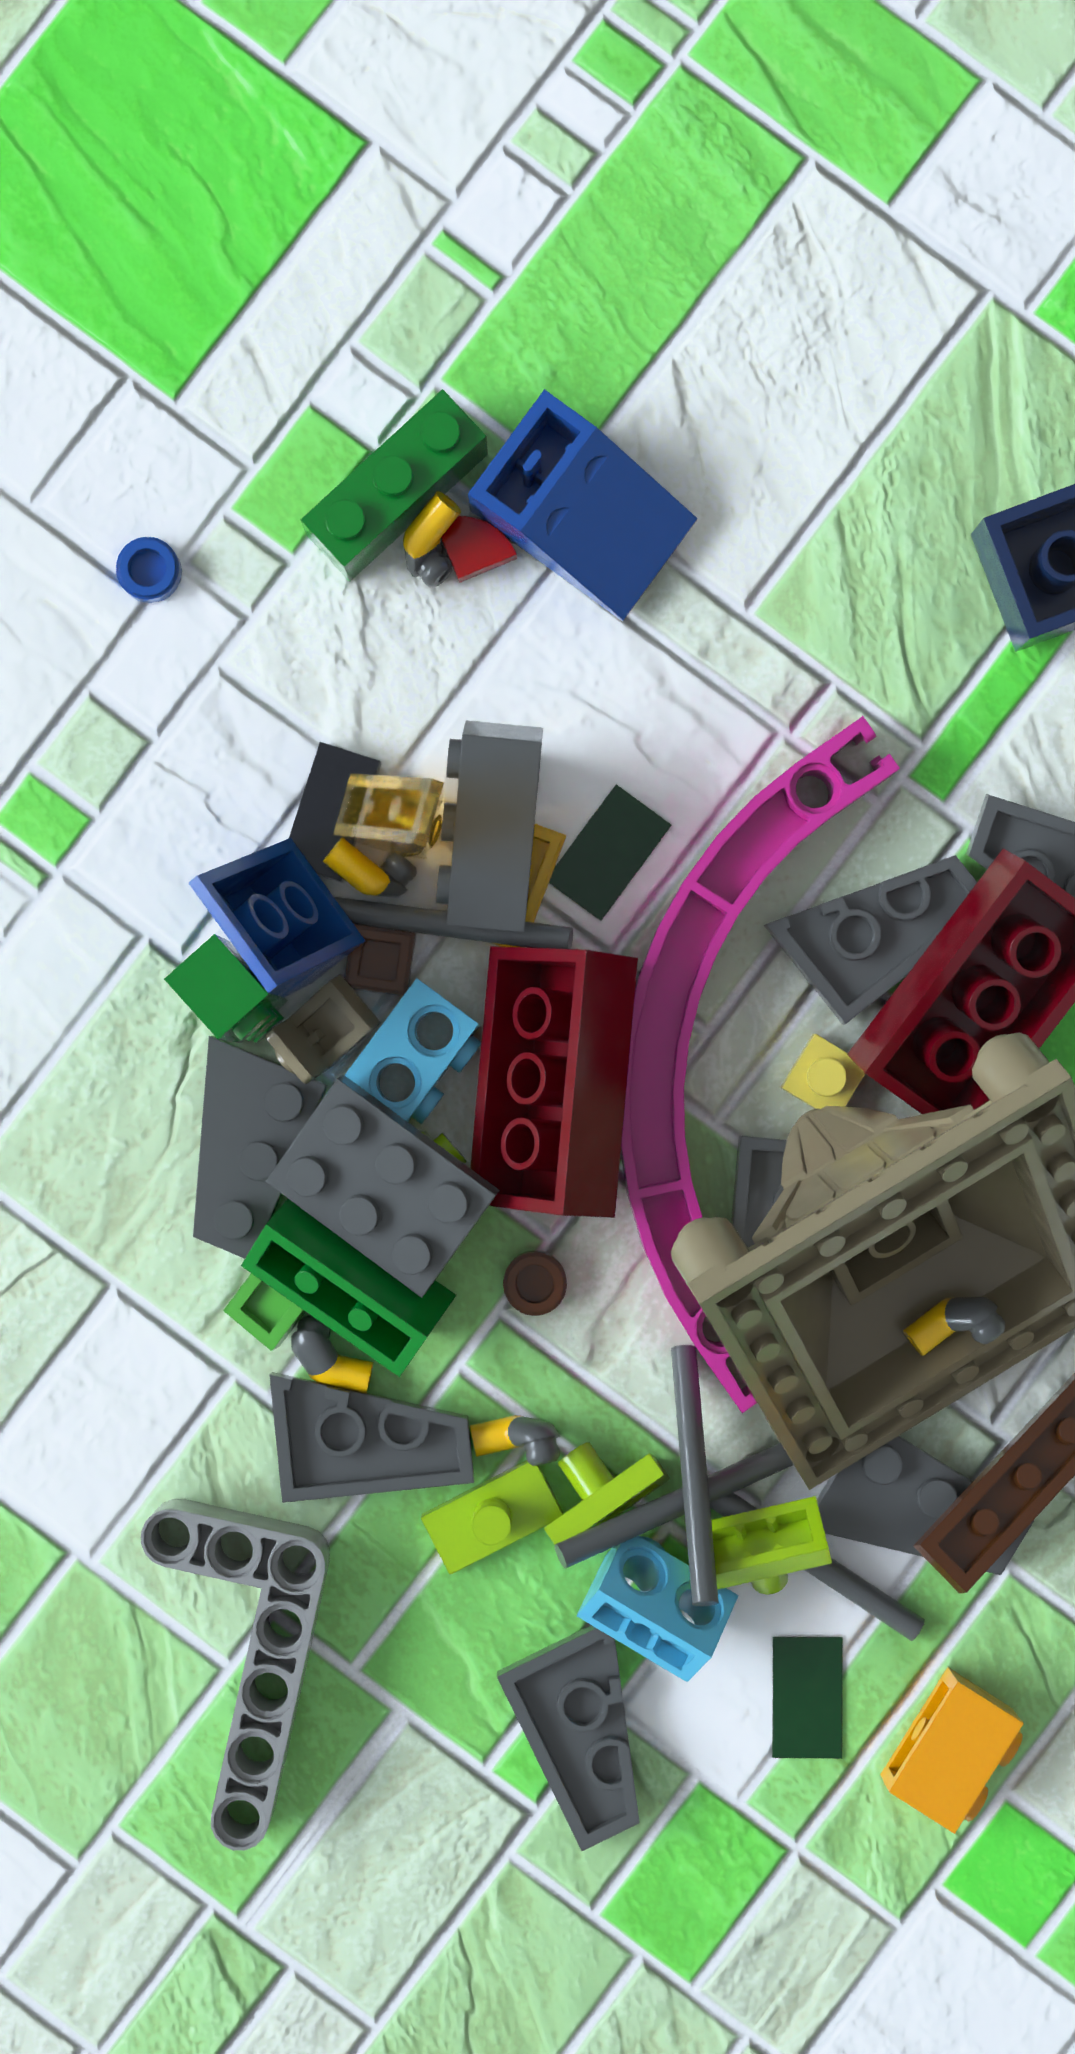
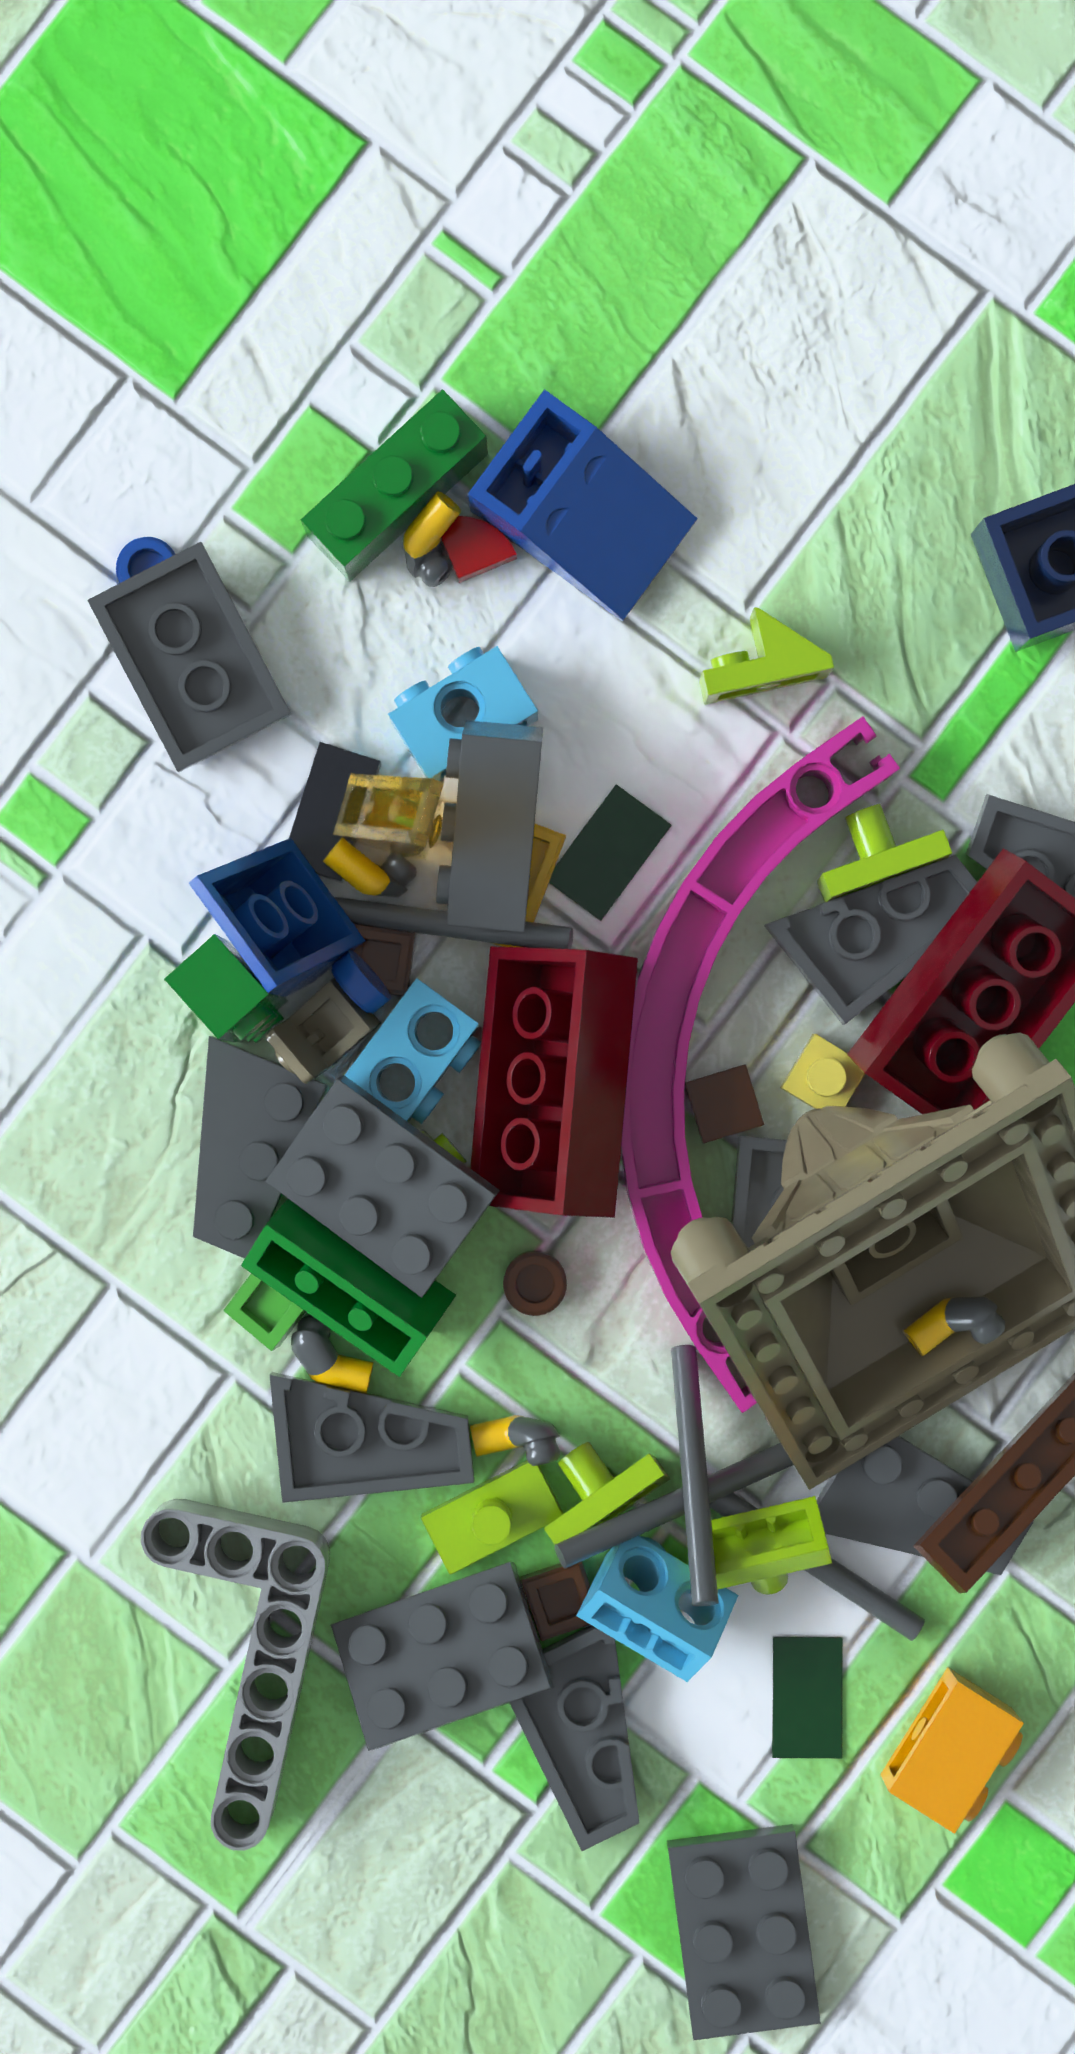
none -> dark grey plate [87,542,292,773]
none -> dark grey plate [331,1562,554,1751]
none -> blue tile [332,950,391,1014]
none -> medium azure brick [388,646,538,787]
none -> reddish brown tile [521,1561,591,1641]
none -> dark grey plate [667,1824,821,2041]
none -> reddish brown tile [685,1064,764,1144]
none -> lime slope [699,607,834,705]
none -> lime tile [817,804,952,903]

